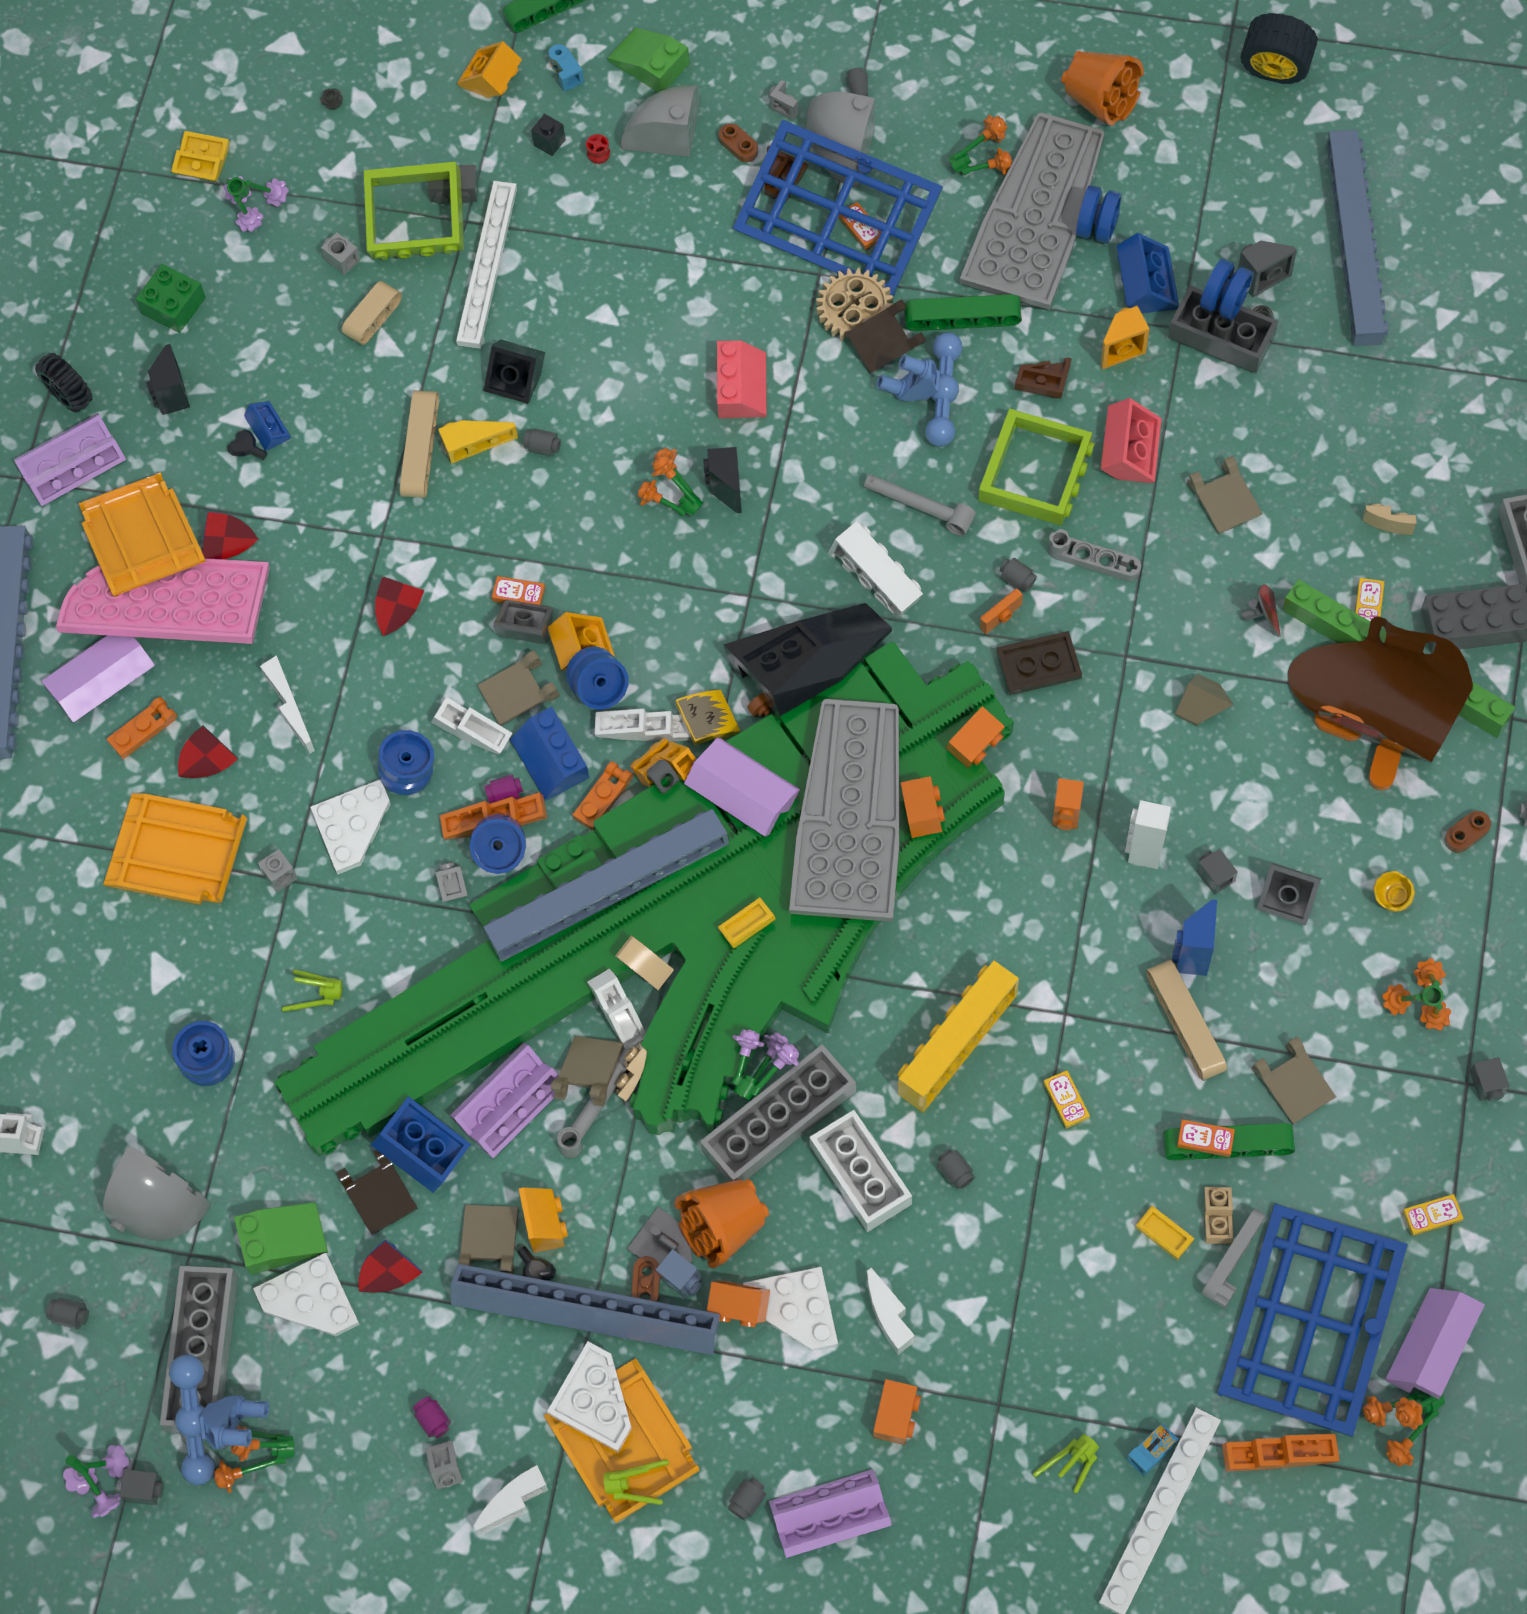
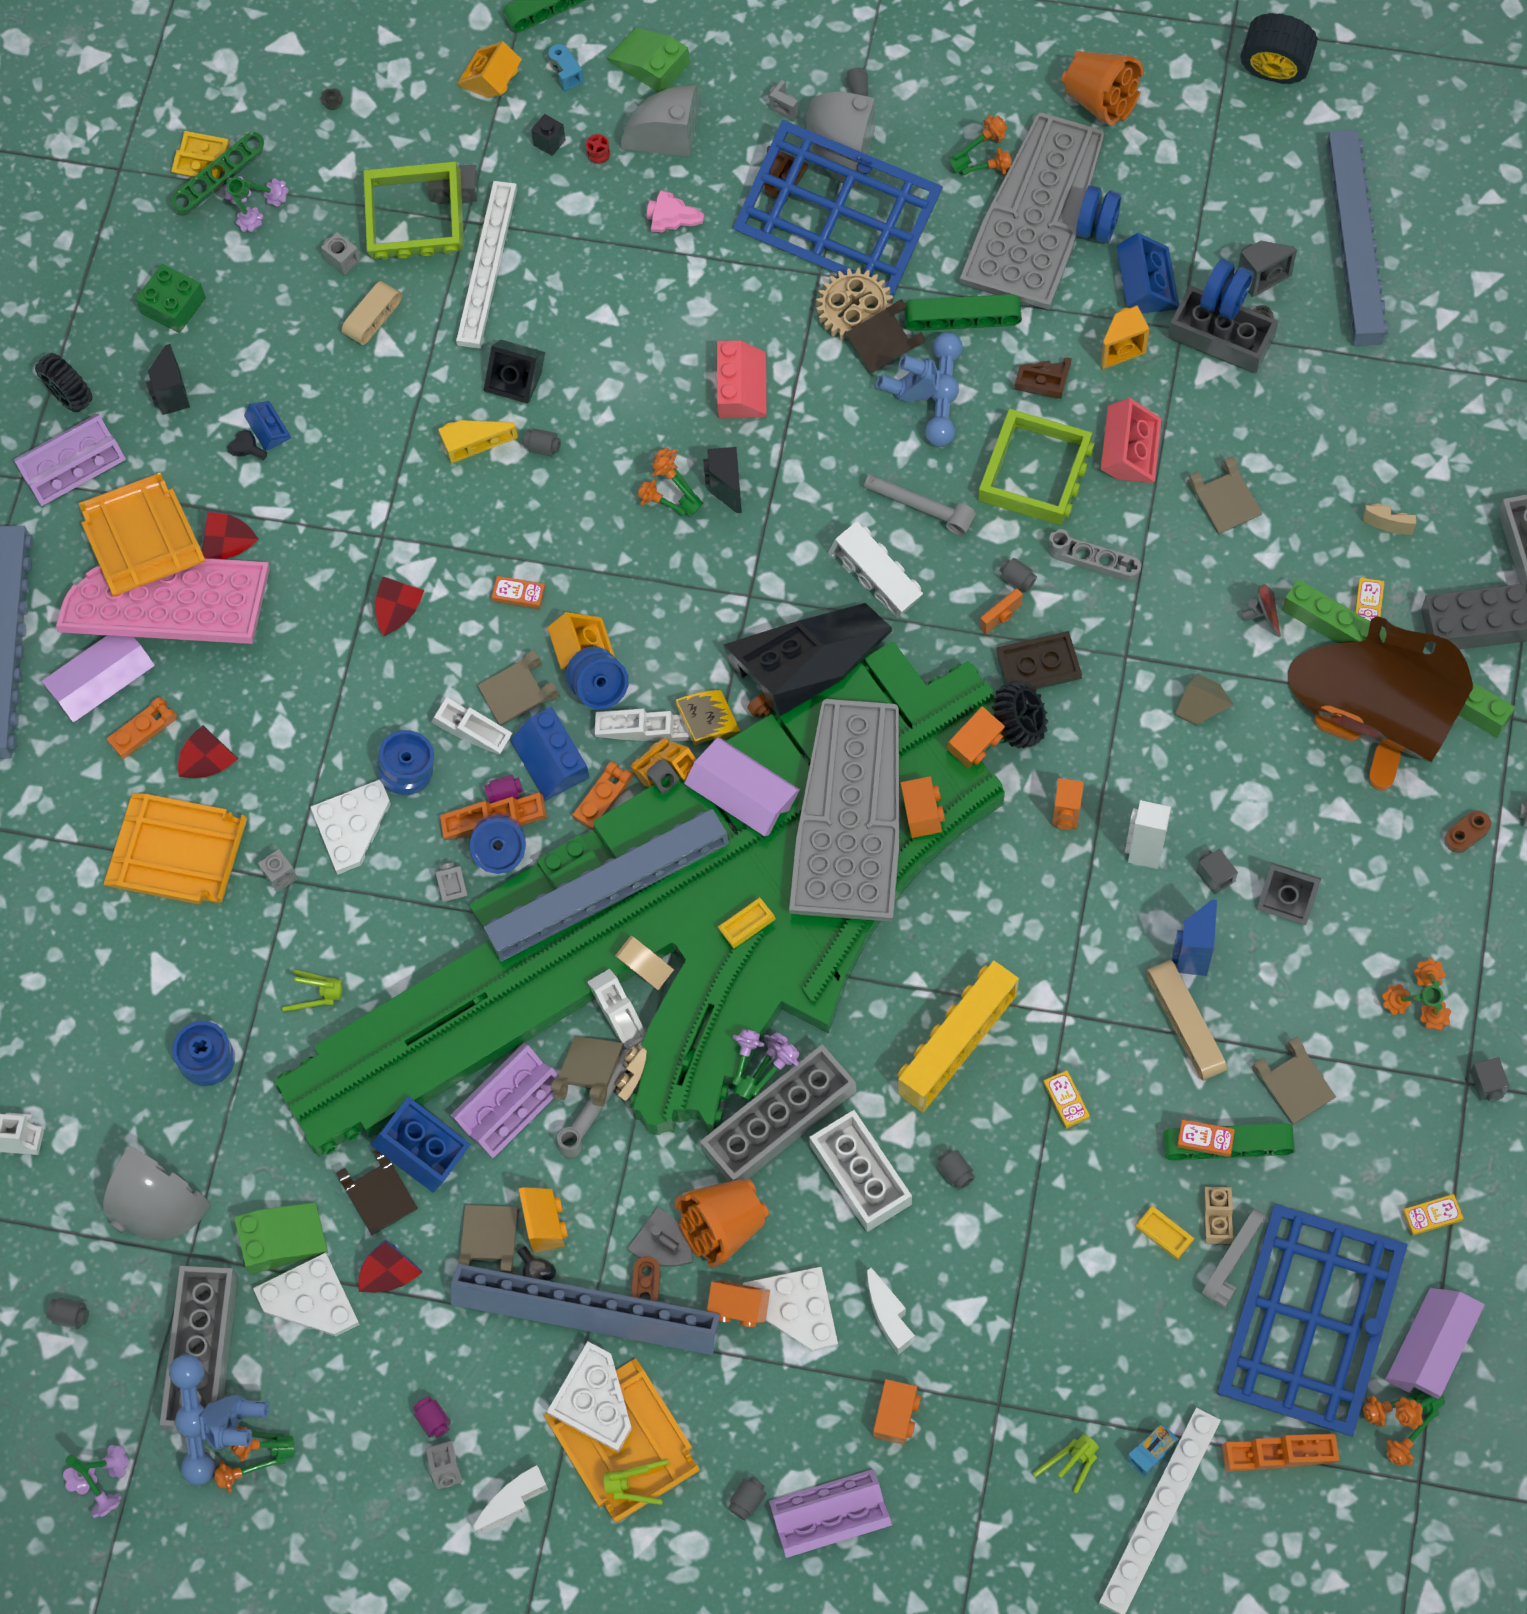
dark grey brick [119,1469,164,1505] -> none
white slope [260,655,315,754] -> none
tan beam [400,390,439,498] -> none
flat silver slope [493,599,554,644] -> none
sand blue brick [656,1249,702,1299] -> none
dark orange plate [719,123,758,162] -> none
tile [838,202,881,250] -> none
yellow hair [1373,871,1415,912] -> none
none -> green beam [171,132,264,216]
none -> bright pink rock [647,190,705,233]
none -> black gear [991,680,1049,749]

